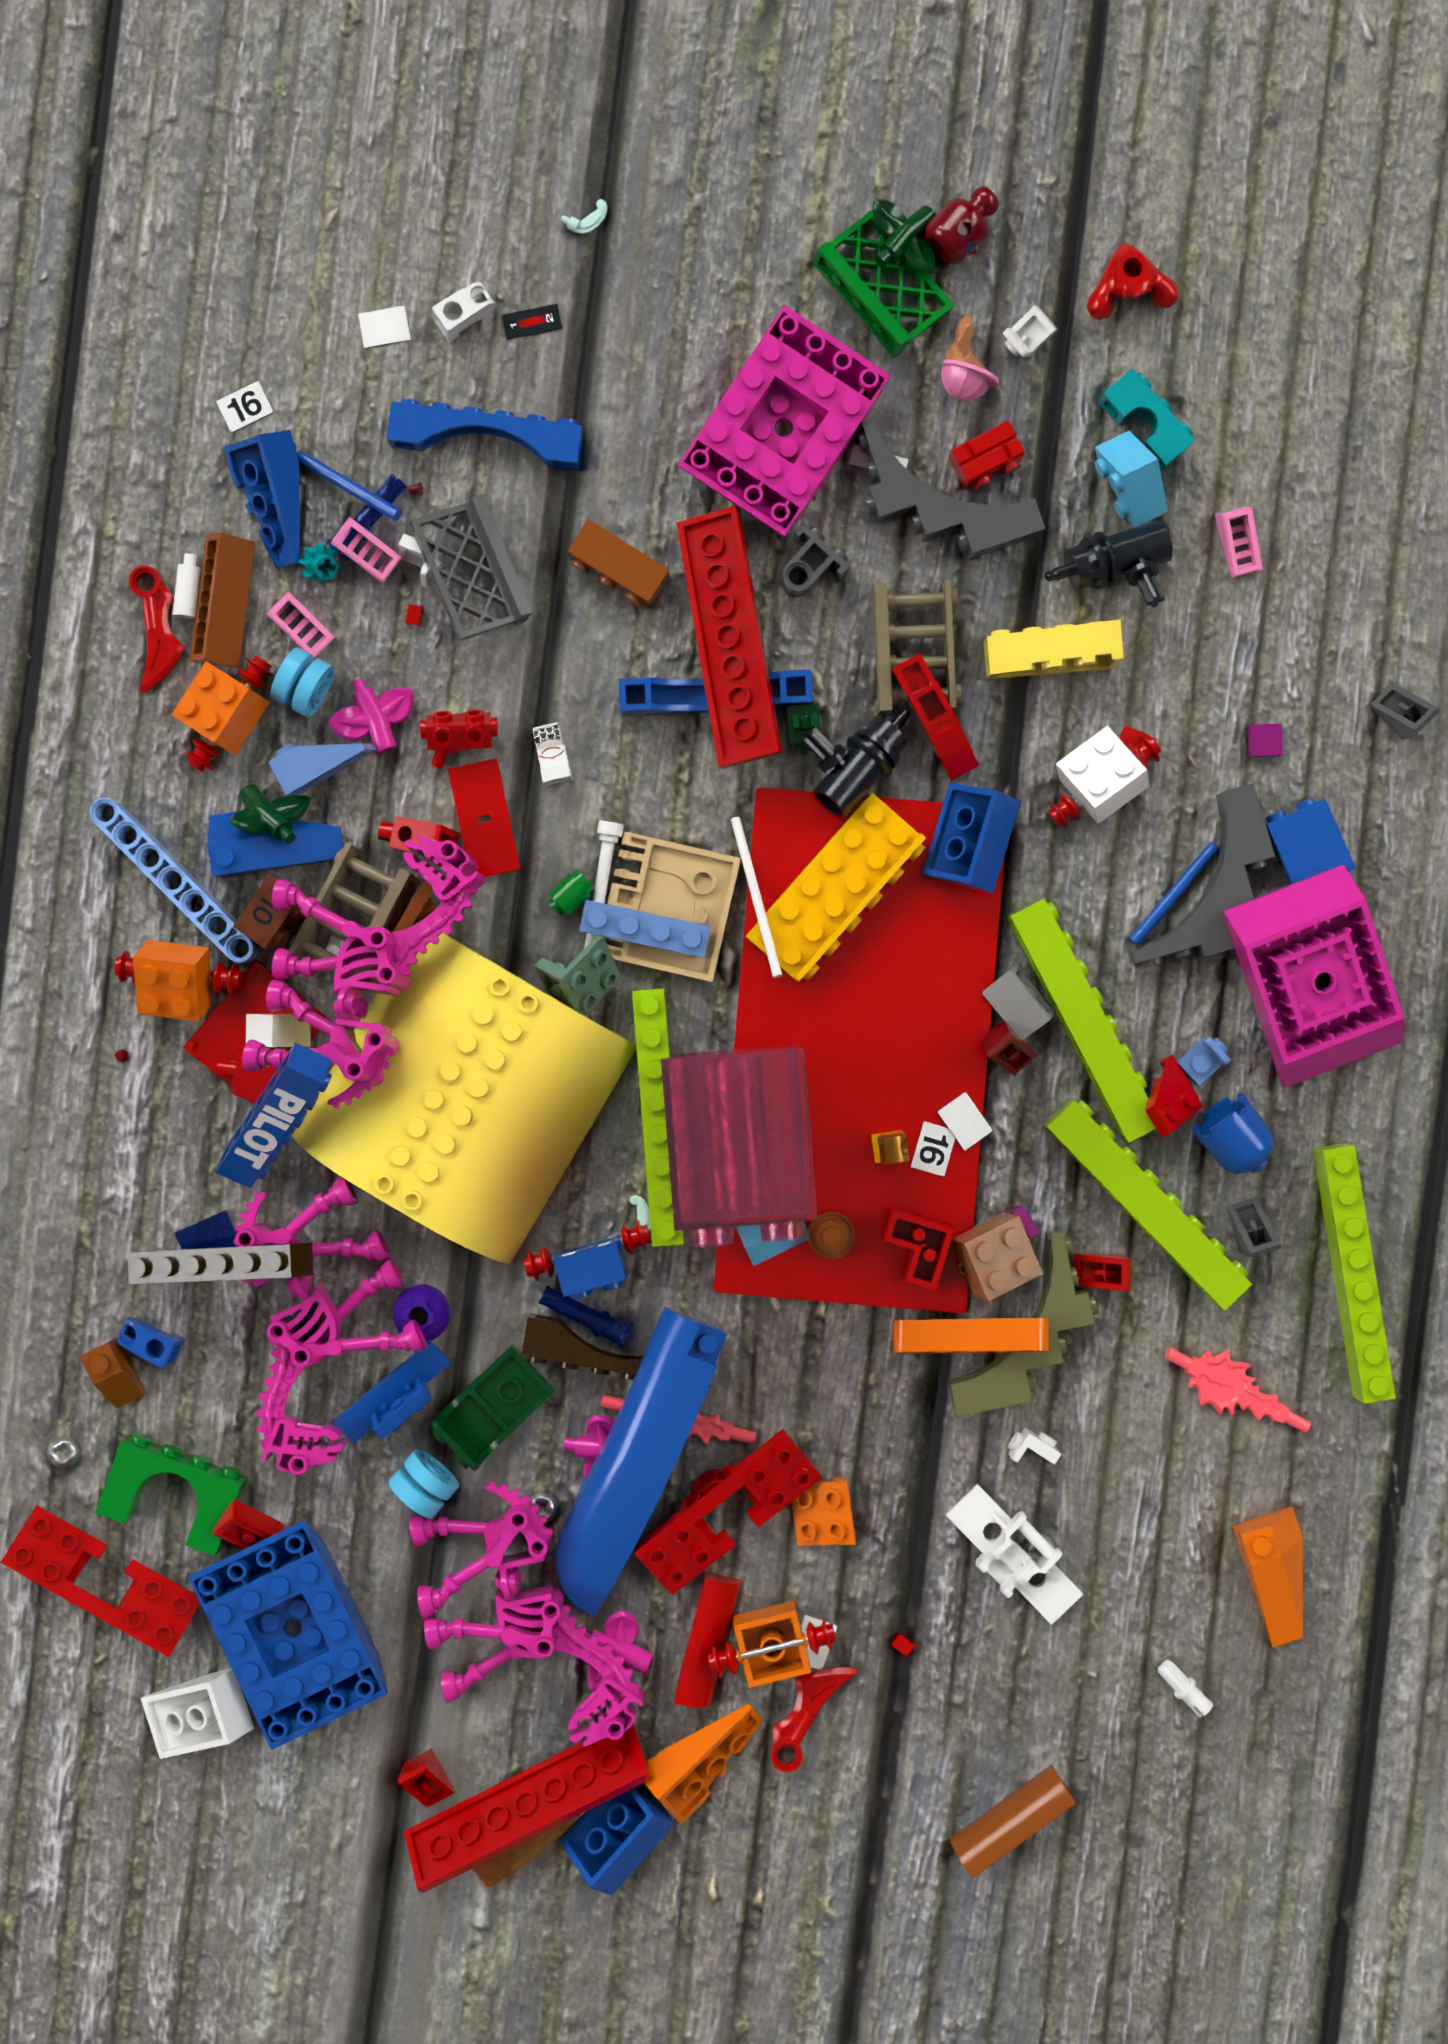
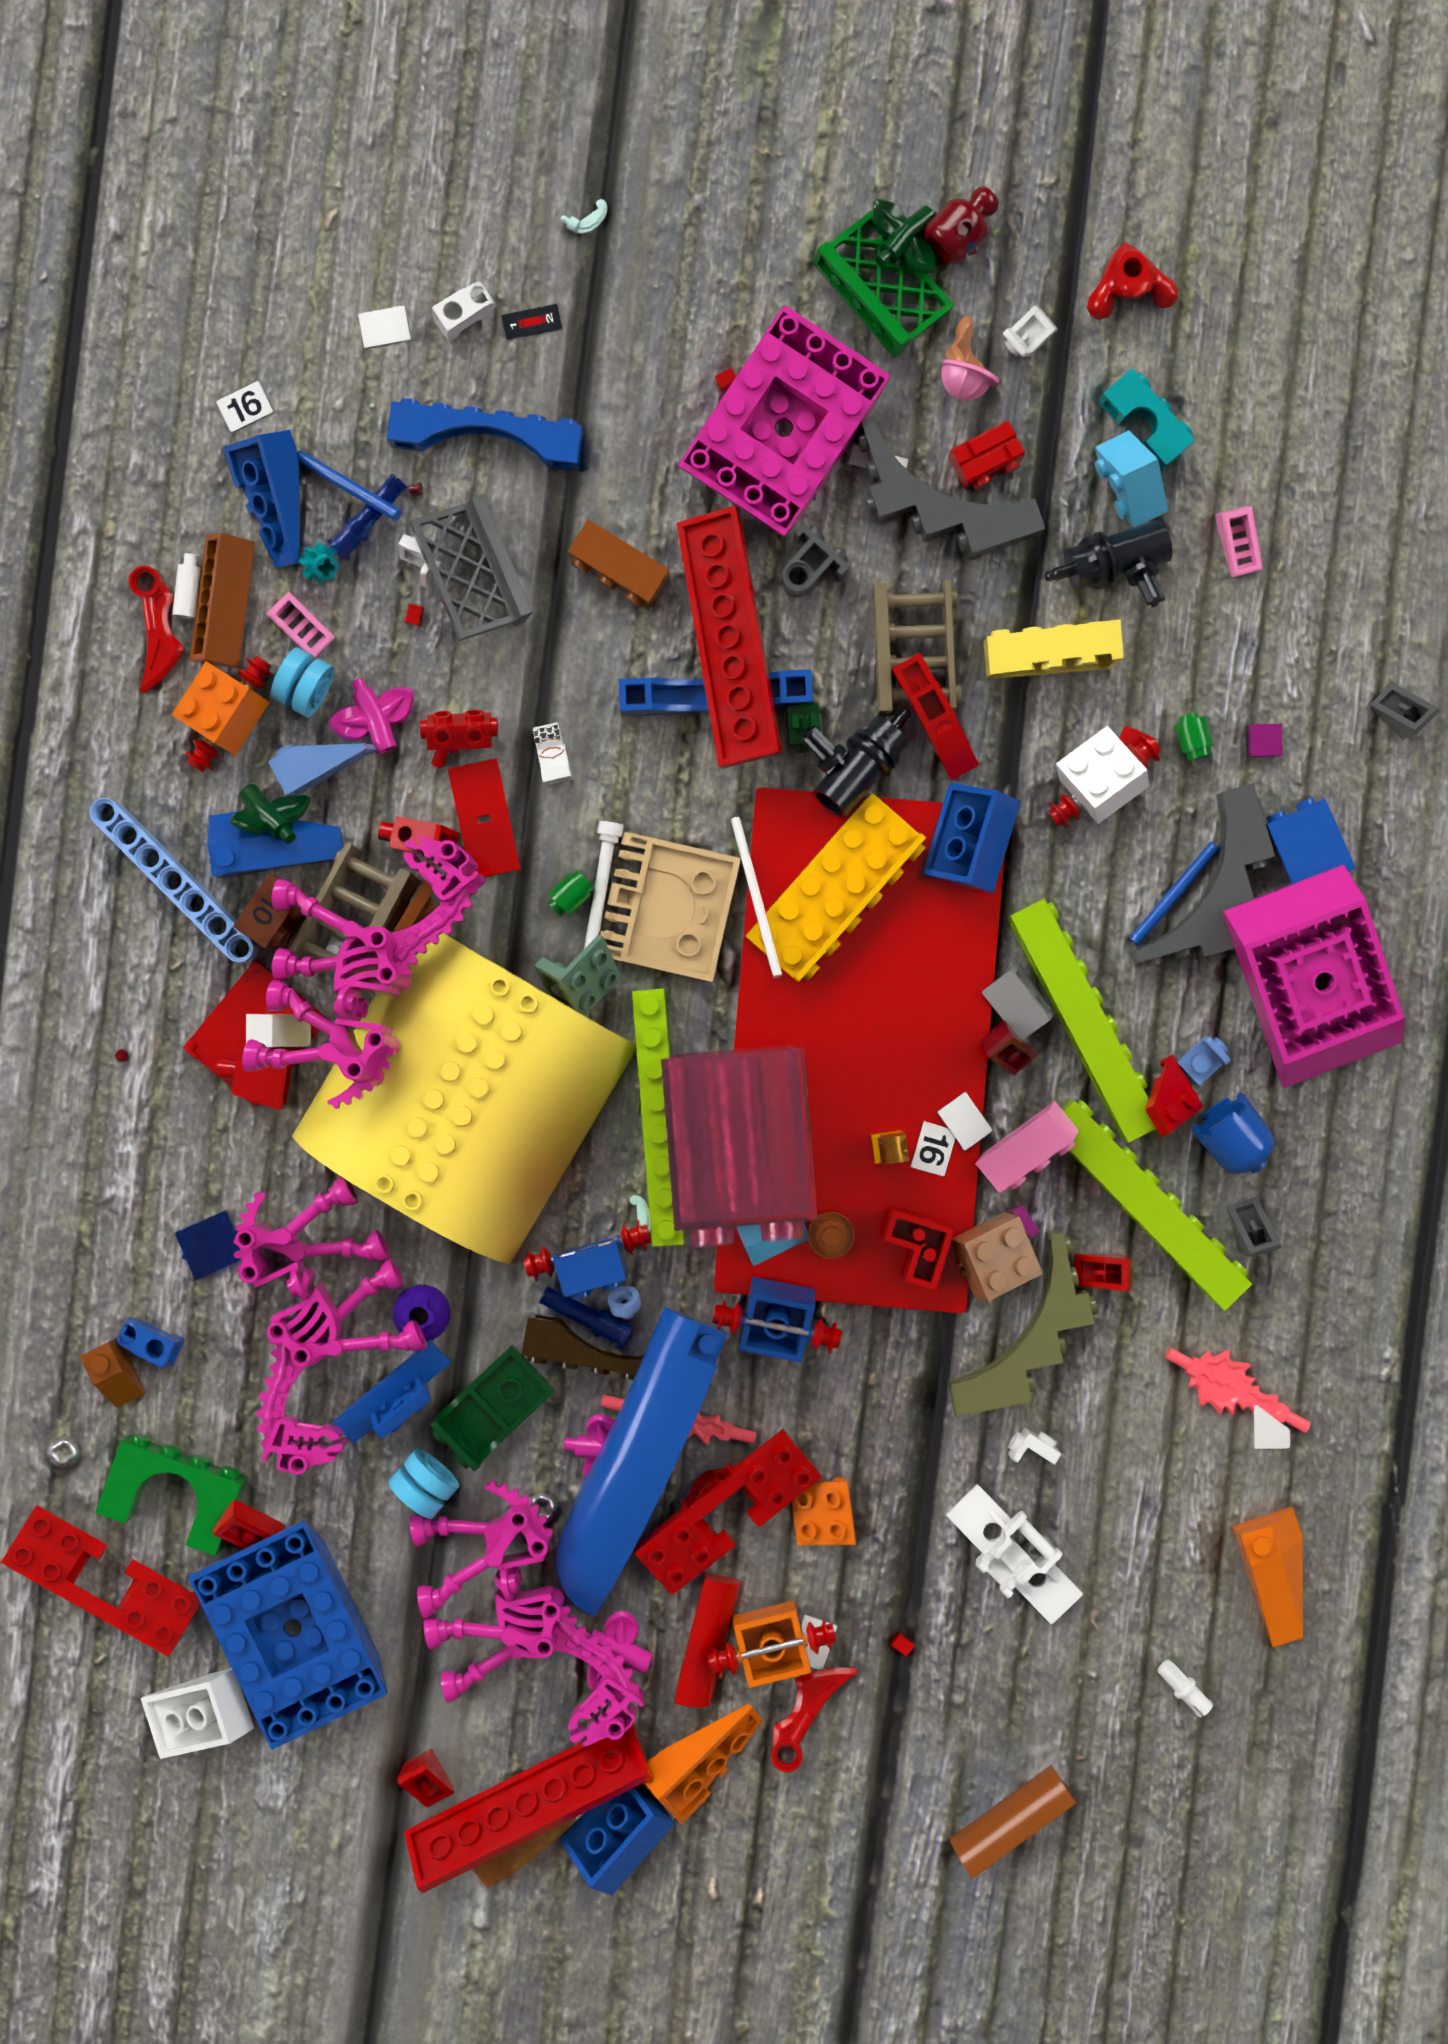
orange brick [114,940,244,1022] -> none
arch [128,1242,314,1284] -> none
blue brick [215,1043,332,1189] -> none
bright pink slope [330,517,402,583] -> none
medium blue plate [579,900,711,958] -> none
orange beam [893,1318,1050,1354] -> none
lime brick [1313,1143,1396,1404] -> none
none -> light blue tile [608,1286,641,1320]
none -> blue brick [712,1276,842,1362]
none -> red piece [715,368,736,391]
none -> bright pink brick [975,1101,1079,1193]
none -> green brick [1174,712,1213,761]
none -> white sticker [1254,1405,1290,1449]

